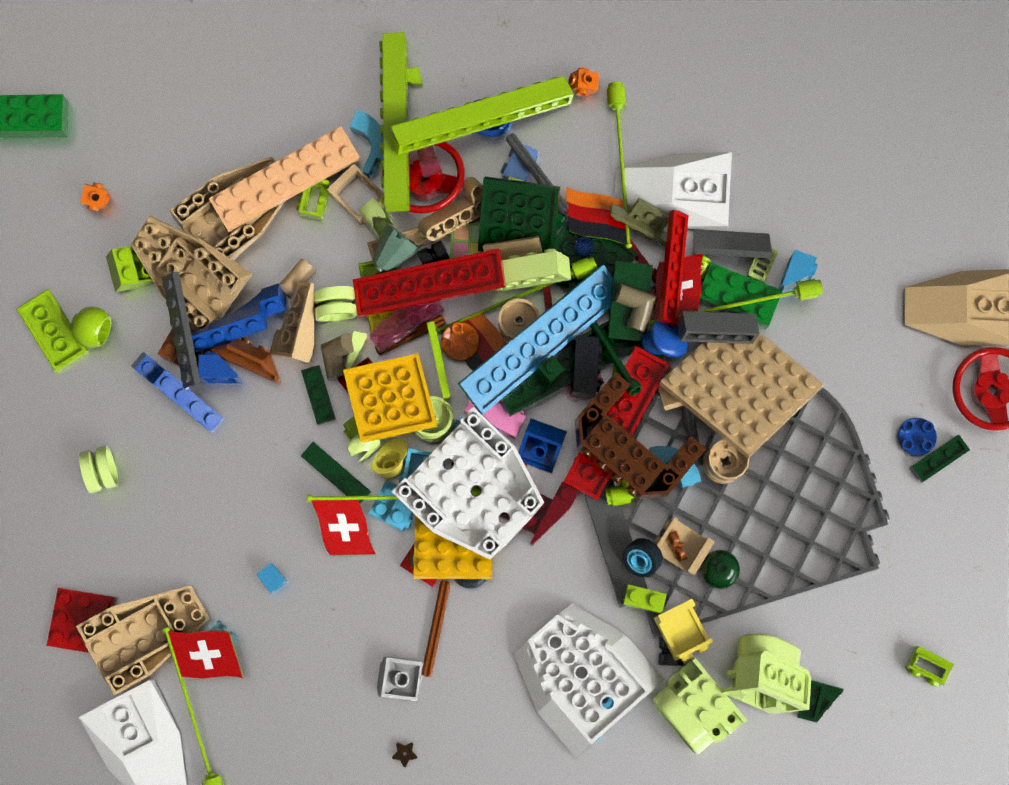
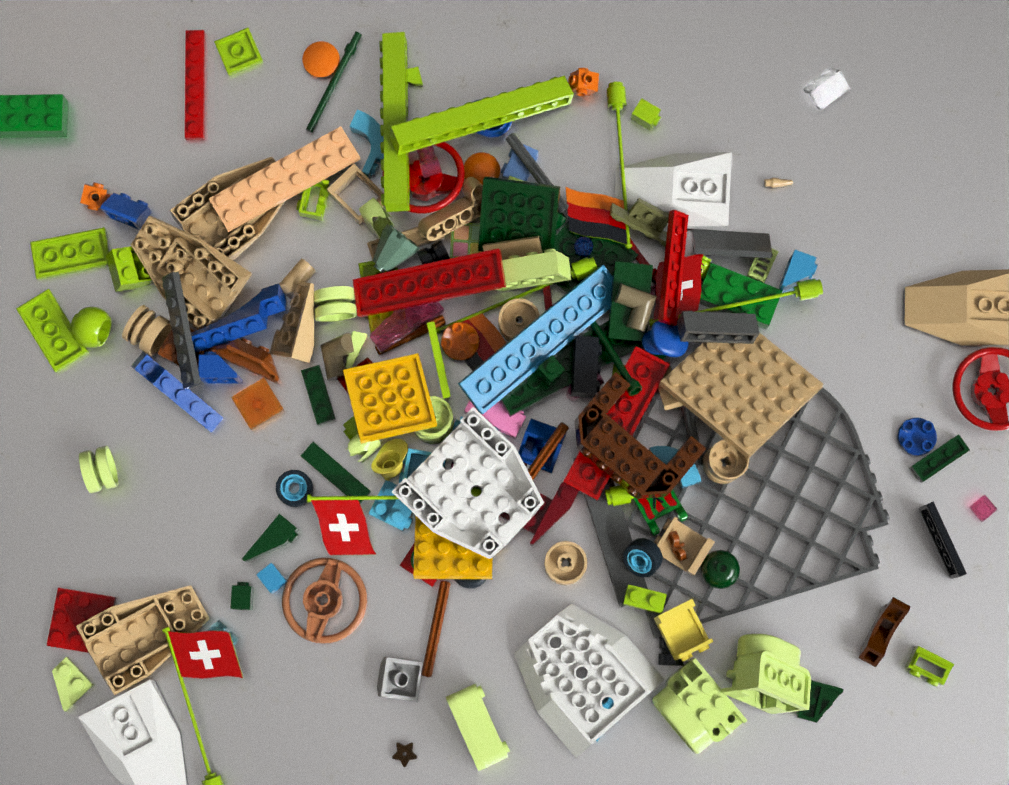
none -> lime tile [30,227,110,280]
none -> yellowish green wing [52,657,94,712]
none -> blue slope [100,193,152,230]
none -> tan wheel [122,305,172,356]
none -> red plate [185,30,205,140]
none -> lime tile [214,28,263,76]
none -> dark green brick [230,582,254,610]
none -> clear orange plate [231,377,284,430]
none -> dark green slope [242,514,299,563]
none -> wheel [276,470,313,507]
none -> nougat piece [282,558,367,644]
none -> orange dish [302,41,340,77]
none -> dark green bar [306,31,362,133]
none -> yellowish green windscreen [446,683,510,771]
none -> orange dish [464,152,500,185]
none -> dark orange axle [528,422,569,480]
none -> tan wheel [544,541,588,586]
none -> lime brick [631,98,661,130]
none -> green flag [633,490,688,536]
none -> tan piece [764,178,793,188]
none -> clear bracket [803,68,850,110]
none -> reddish brown arch [858,597,911,667]
none -> black tile [919,501,967,579]
none -> clear pink tile [969,495,998,522]

